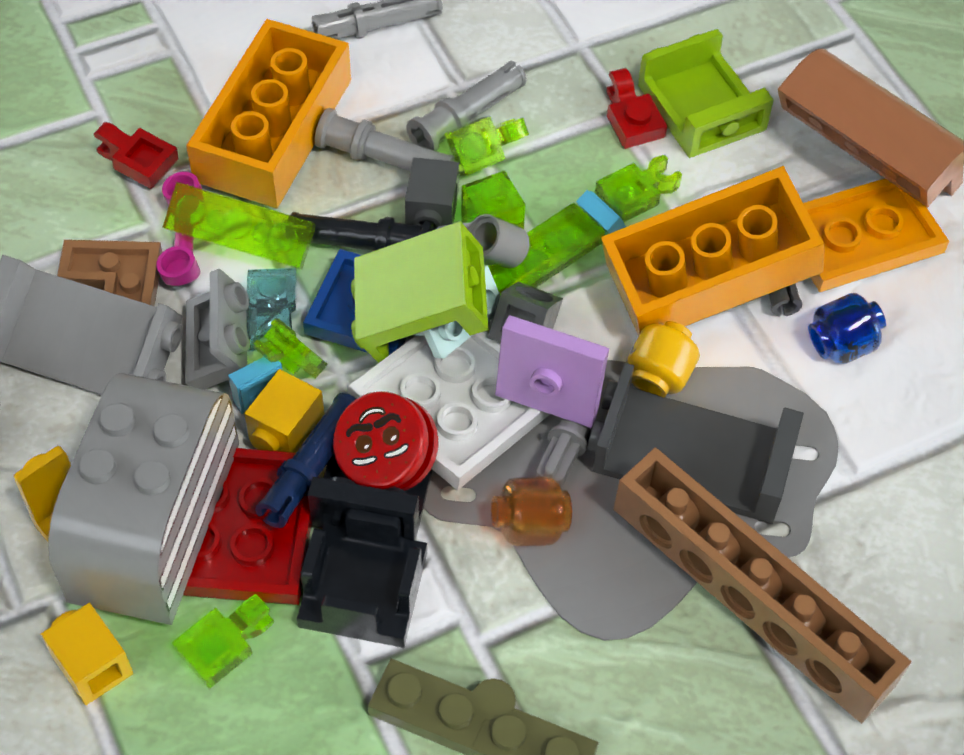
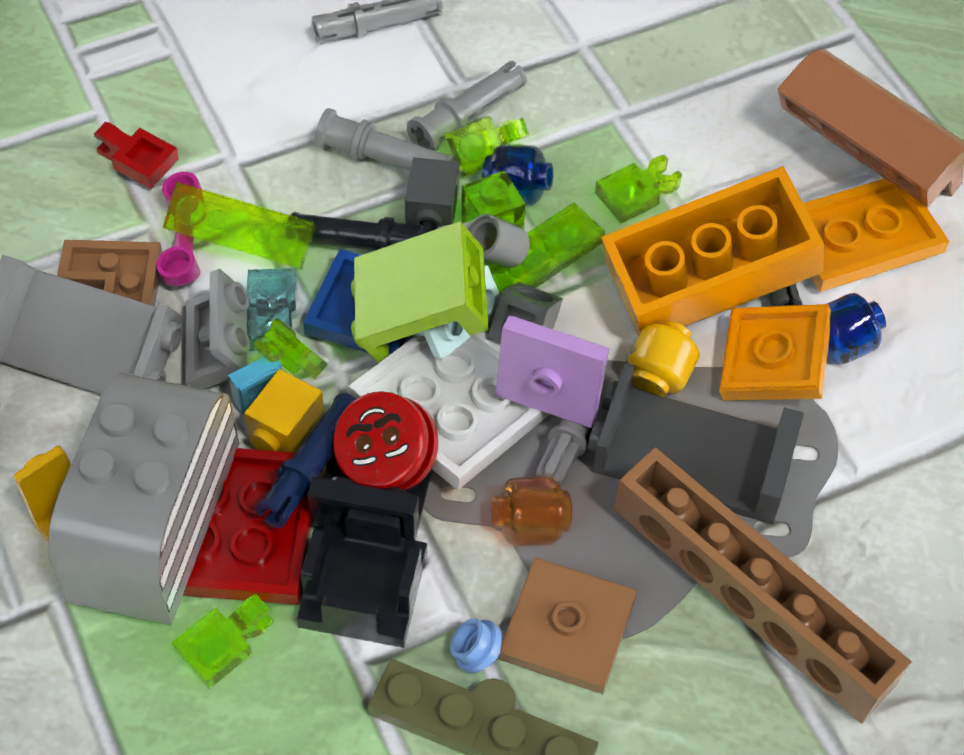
yellow brick [41,602,134,706] -> none
light orange brick [186,18,351,209] -> none
medium azure tile [576,190,627,235] -> none
red plate [606,68,667,149] -> none
lime panel [638,29,774,158] -> none
none -> light blue plate [450,618,502,673]
none -> clear blue head [482,144,554,206]
none -> medium nougat plate [499,557,637,694]
none -> light orange plate [719,304,832,401]

